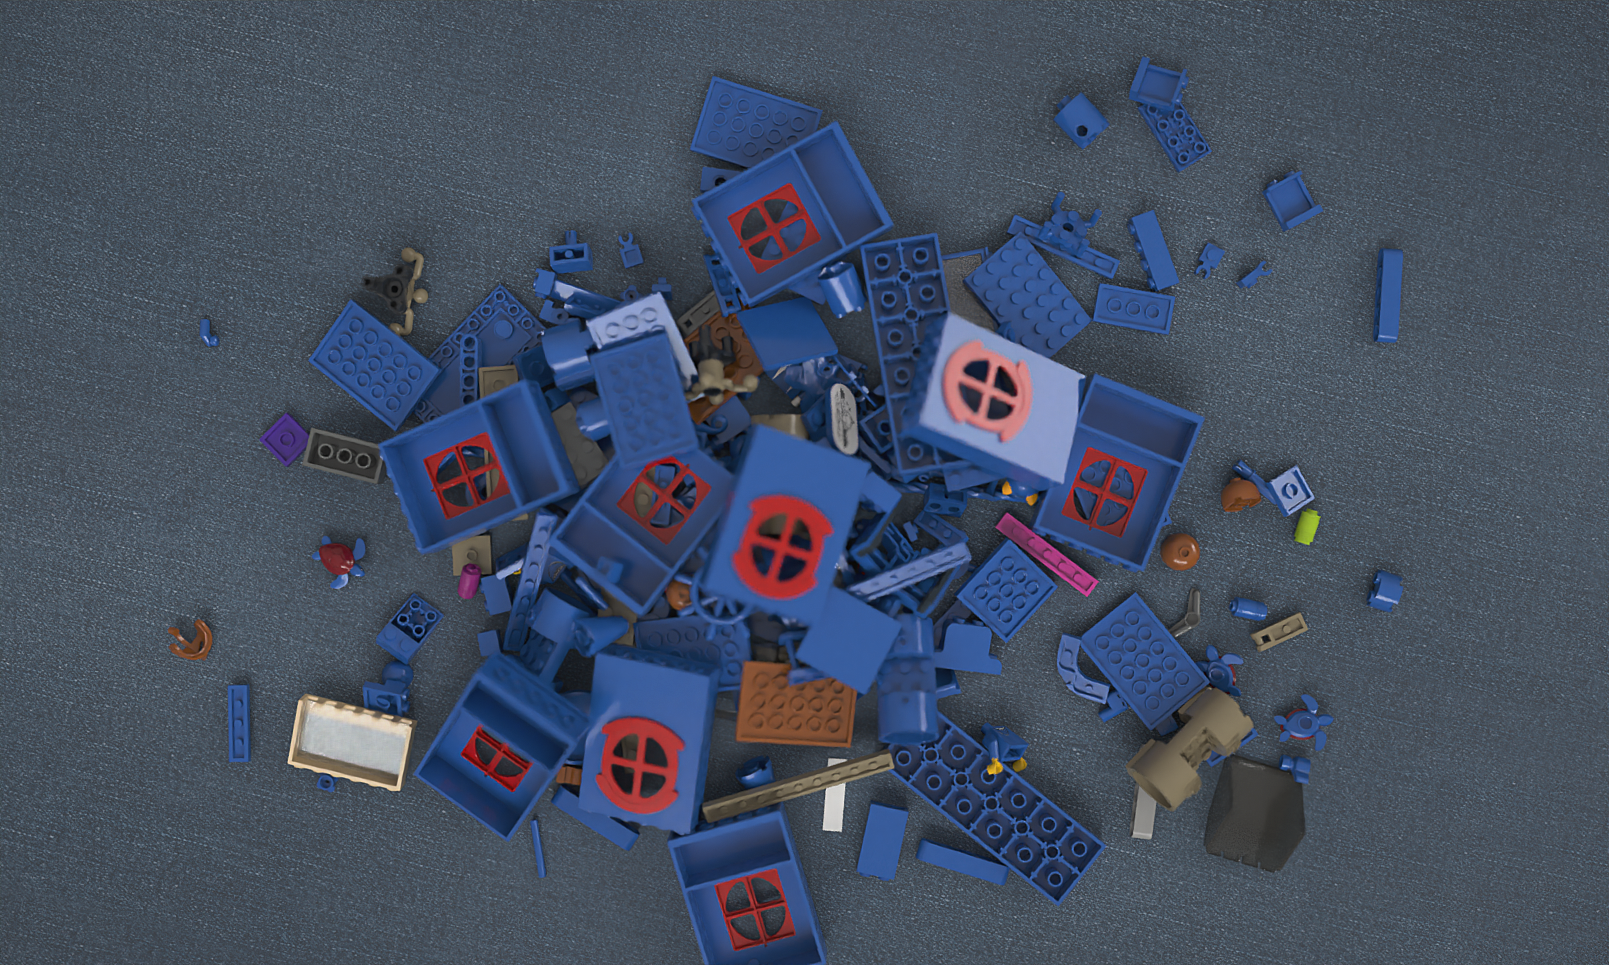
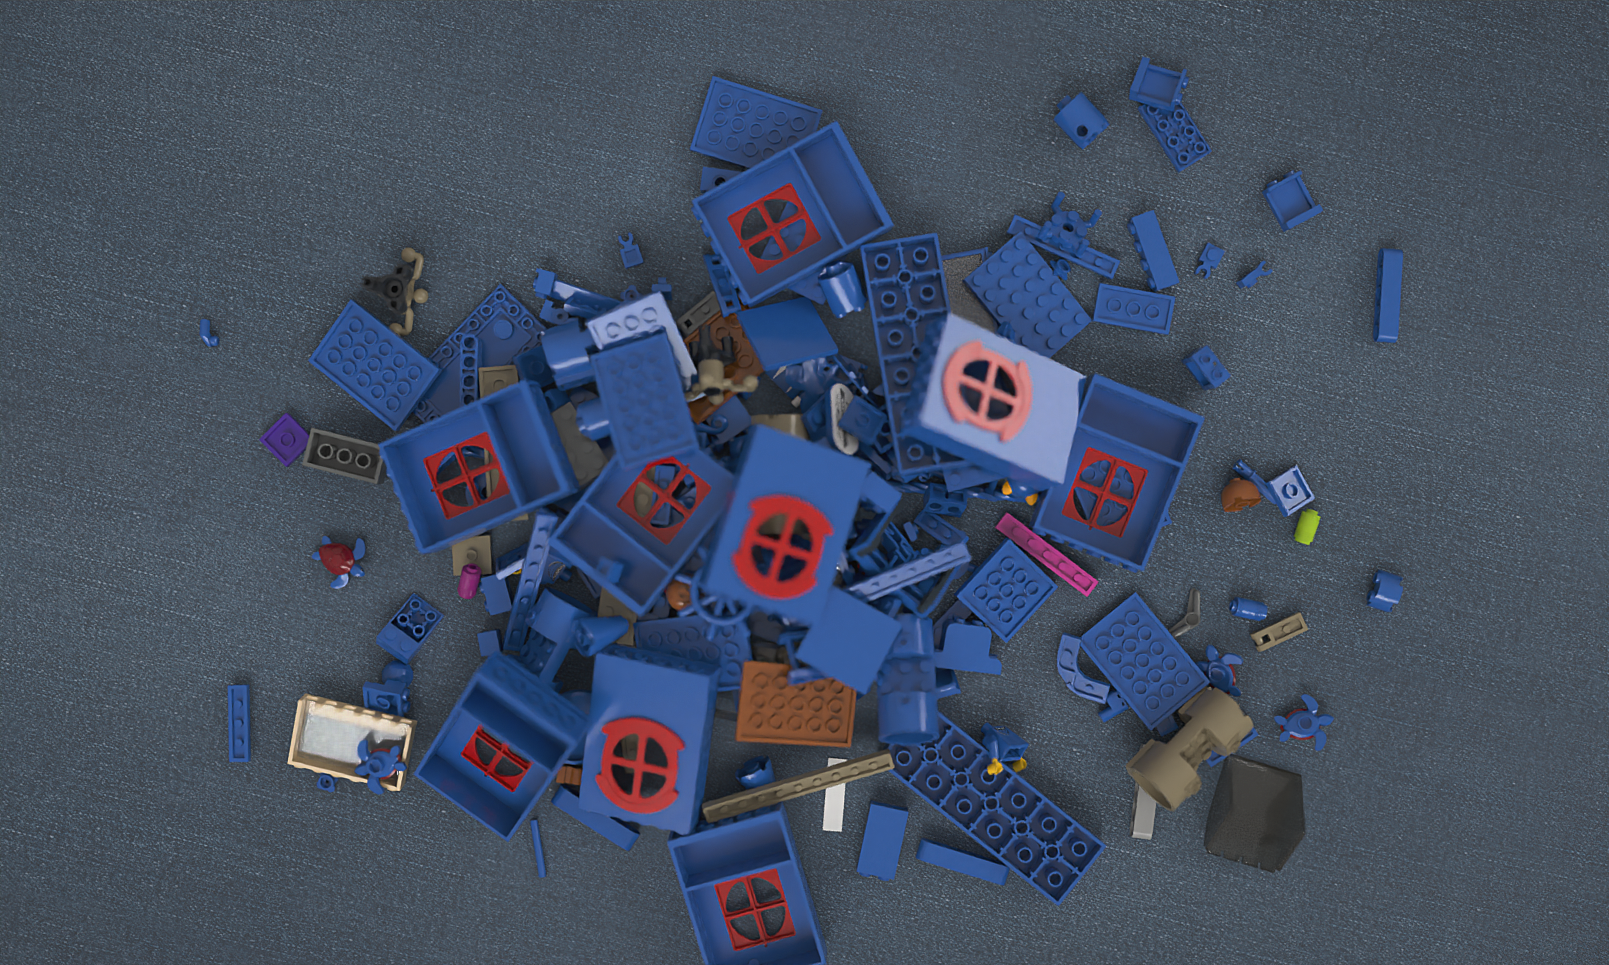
dark orange helmet [168,619,212,661] -> none
blue brick [549,230,593,274] -> none
blue plate [560,572,609,611] -> none
dark orange cylinder [1160,533,1200,571] -> none
blue piece [1278,754,1311,784] -> none
none -> blue animal [355,739,407,794]
none -> blue plate [837,395,888,446]
none -> blue plate [1050,258,1071,280]
none -> blue window [1181,345,1231,390]

